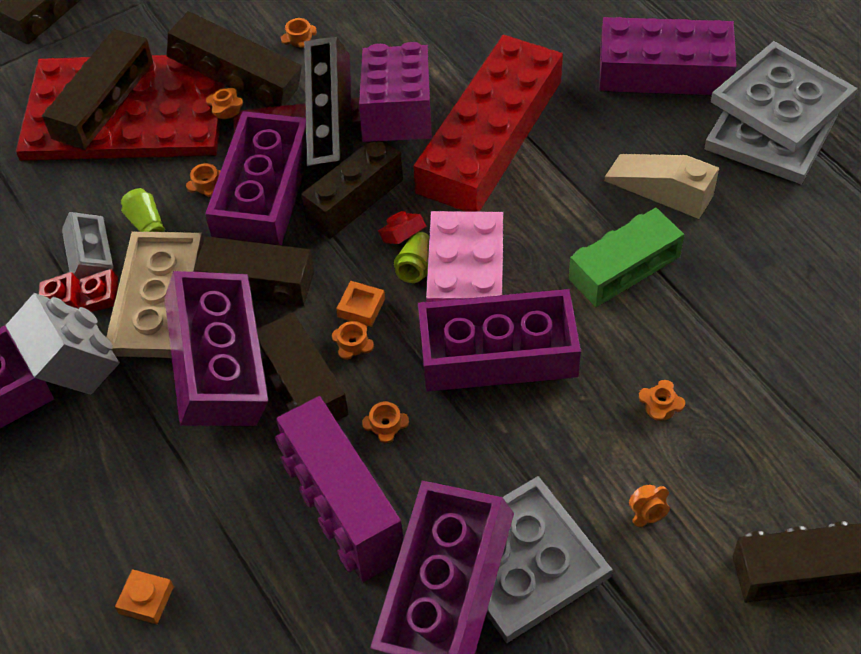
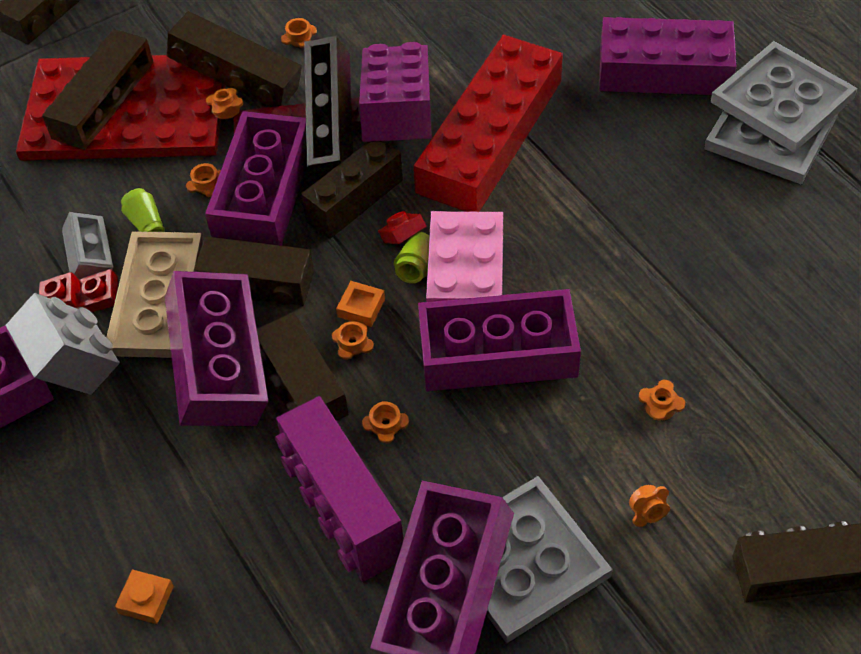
bright green brick [569,208,684,307] -> none
tan slope [604,154,719,219] -> none

